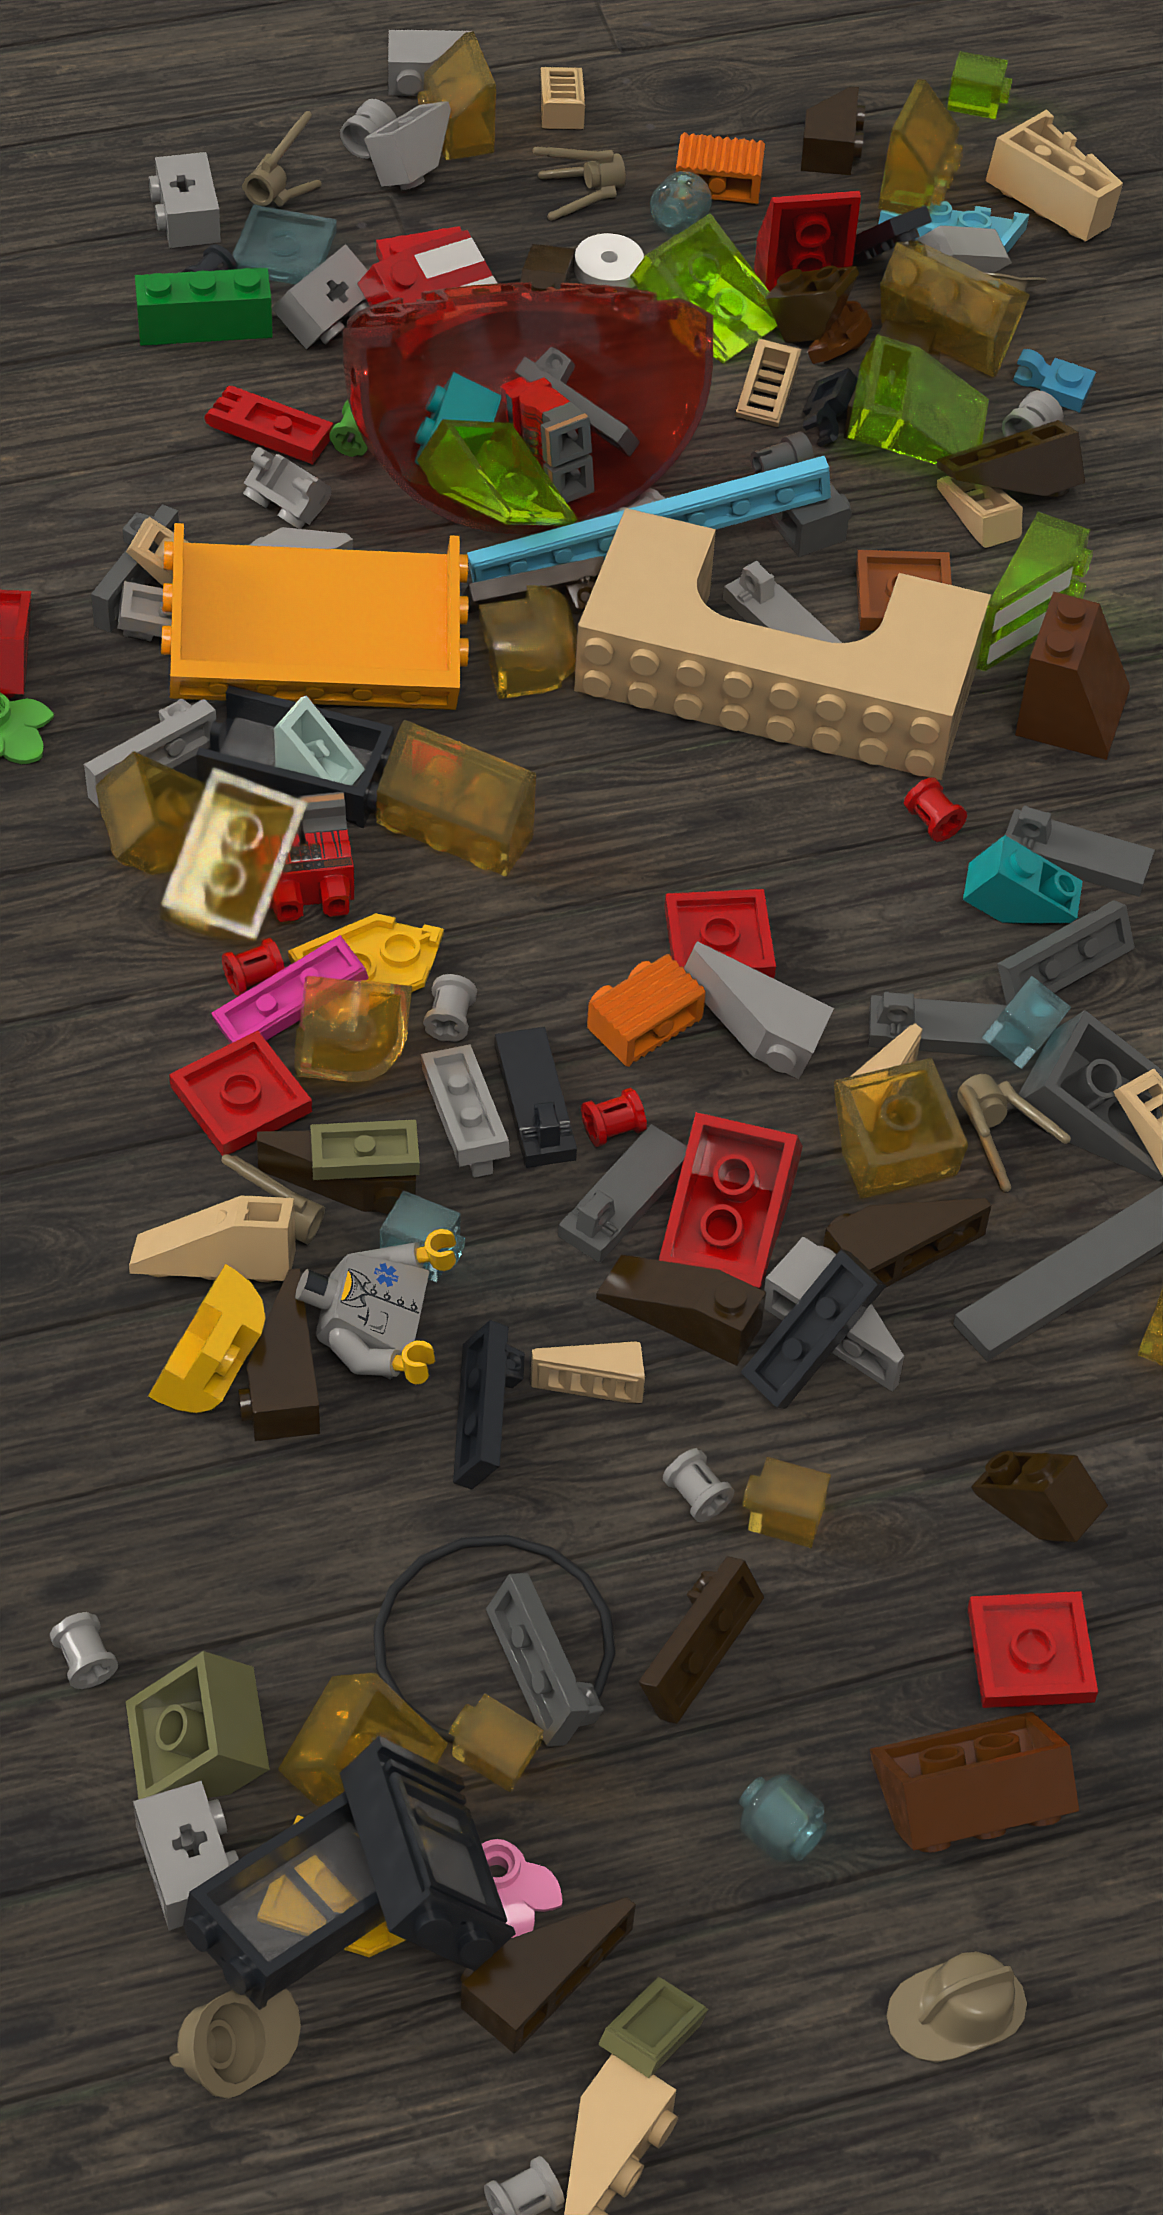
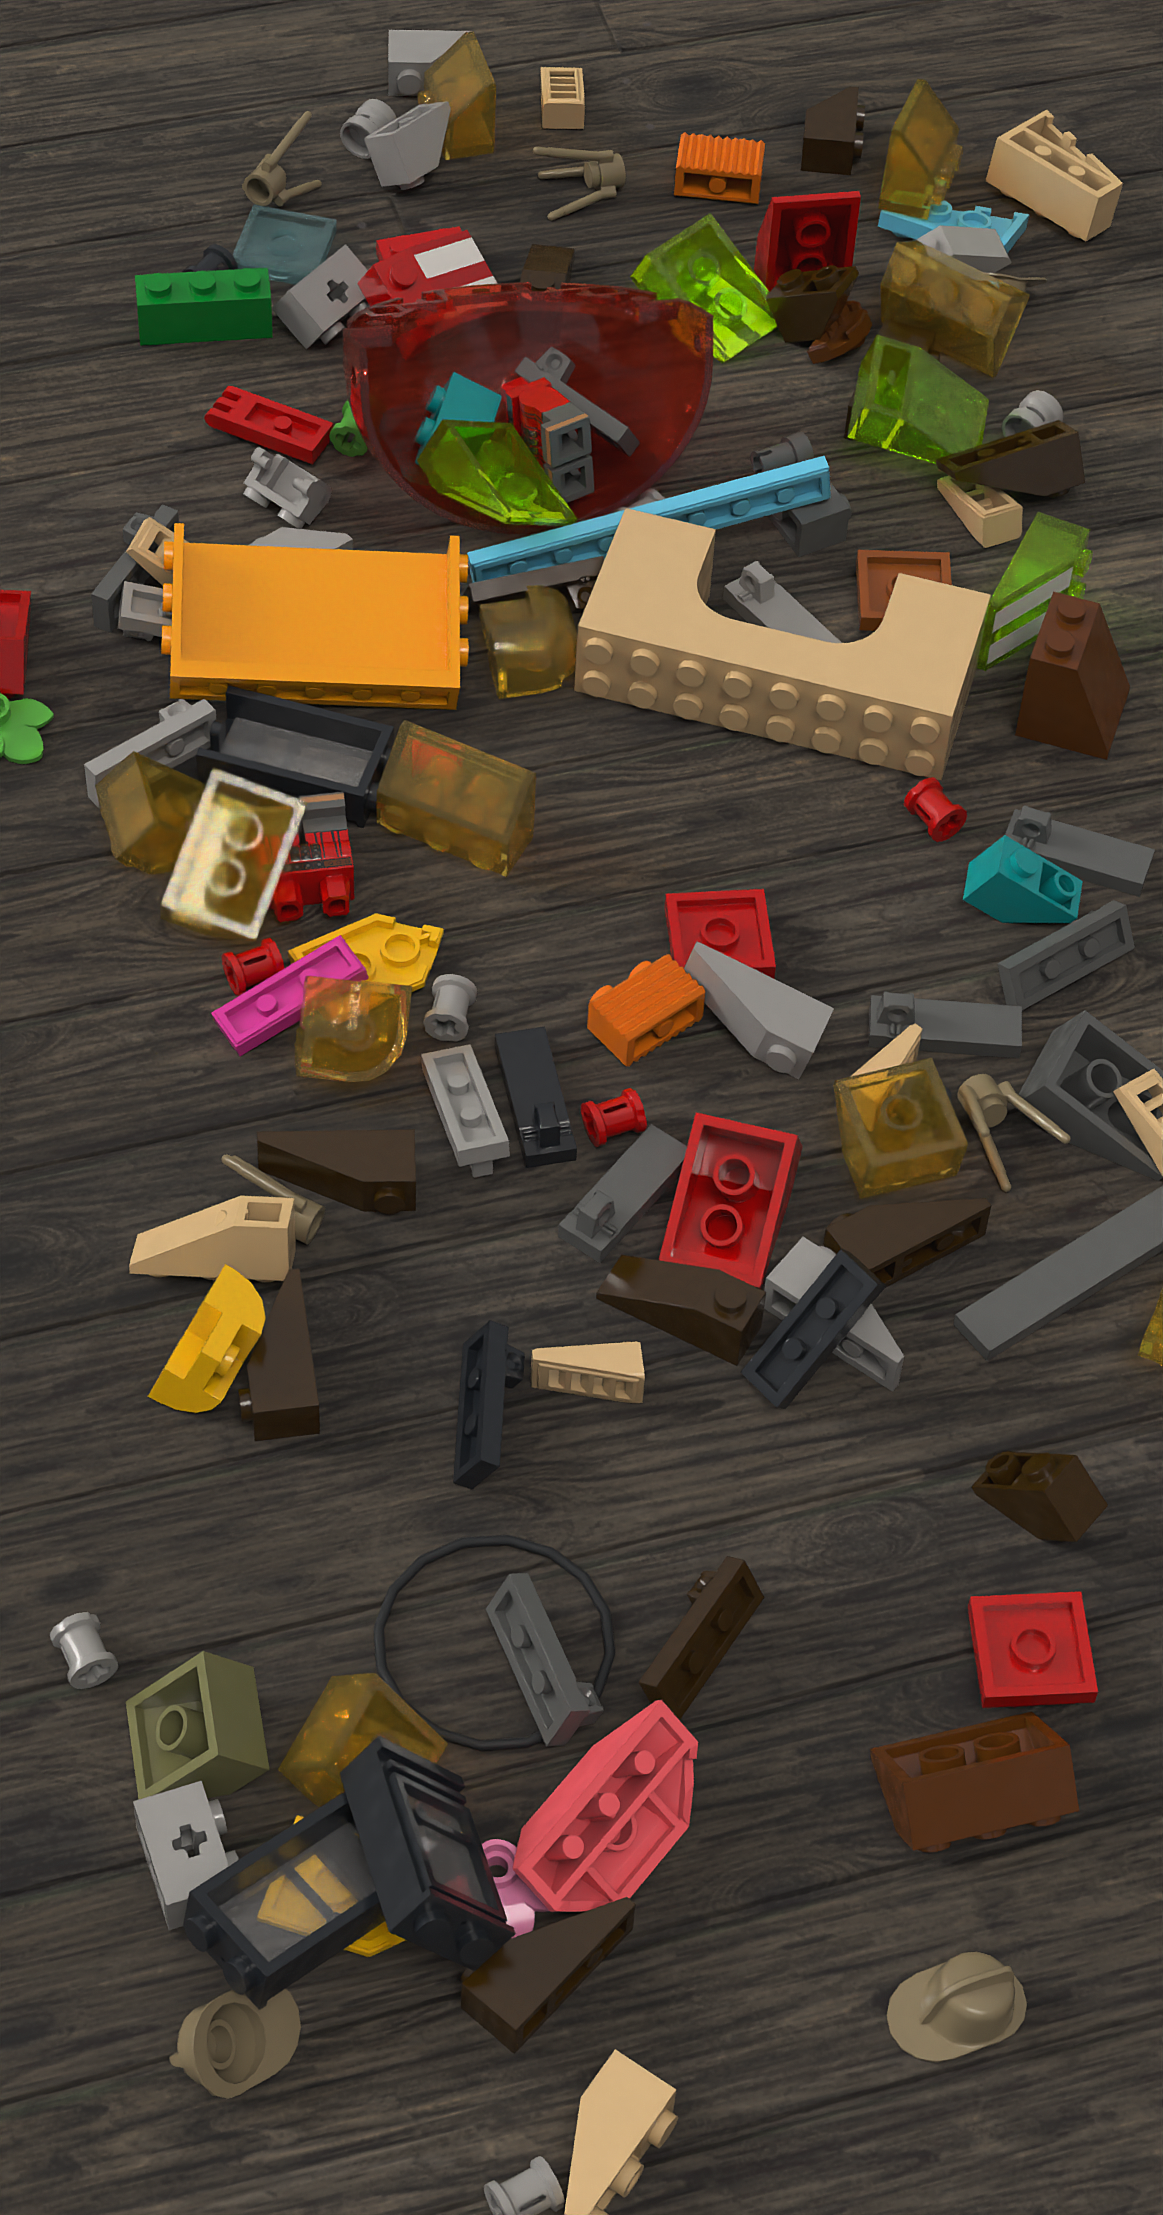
light grey brick [149,152,221,248] -> none
red plate [169,1030,312,1156] -> none
light aqua slope [274,695,365,786] -> none
light grey torso [295,1229,456,1384] -> none
olive plate [310,1120,420,1180] -> none
clear light blue brick [380,1190,465,1282] -> none
clear yellow brick [449,1694,544,1793] -> none
white piece [574,233,644,294] -> none
olive tile [598,1977,708,2078] -> none
clear light blue head [650,171,712,235] -> none
light grey bush [662,1448,735,1522] -> none
tan slope [735,338,801,427] -> none
clear light blue head [739,1773,827,1862] -> none
clear yellow brick [742,1457,831,1548] -> none
black plate [803,368,859,447] -> none
black plate [854,205,932,264] -> none
clear neon green brick [947,51,1013,119] -> none
clear light blue brick [982,976,1071,1069] -> none
dark azure plate [1013,349,1096,412] -> none
none -> coral wedge [512,1700,698,1912]

